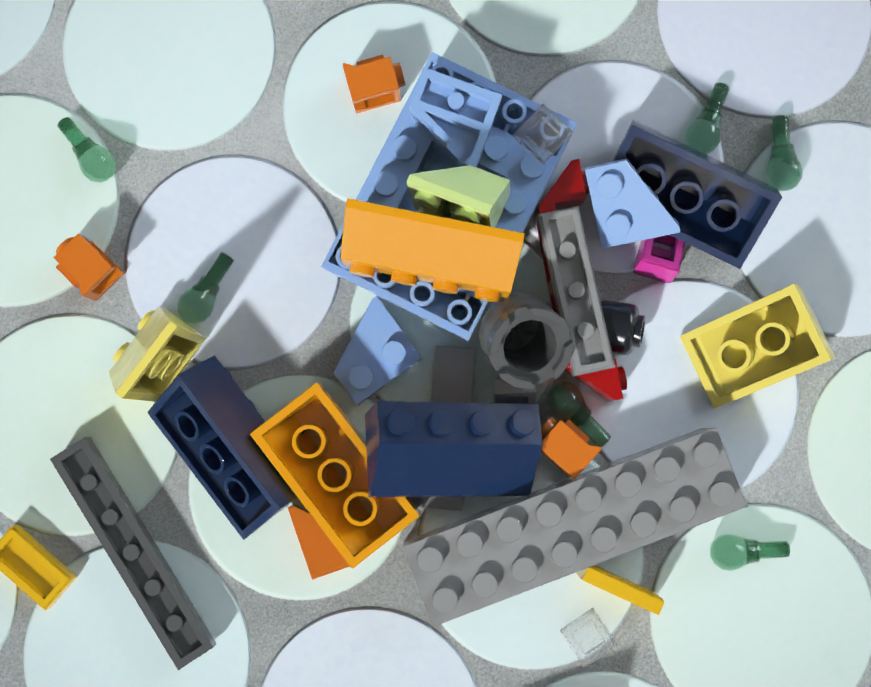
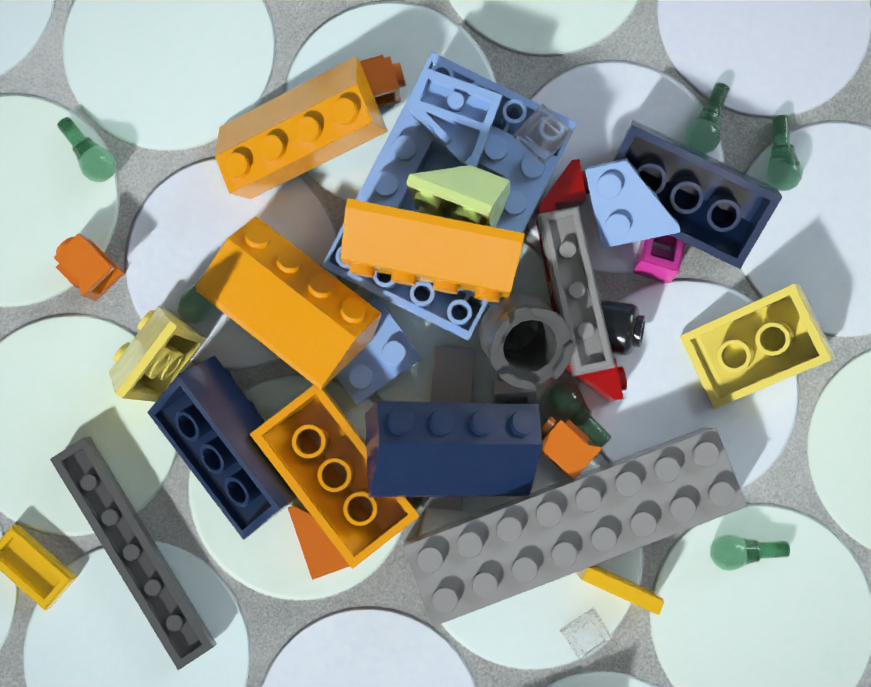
none -> light orange slope [196,216,382,390]
none -> light orange slope [215,56,388,199]

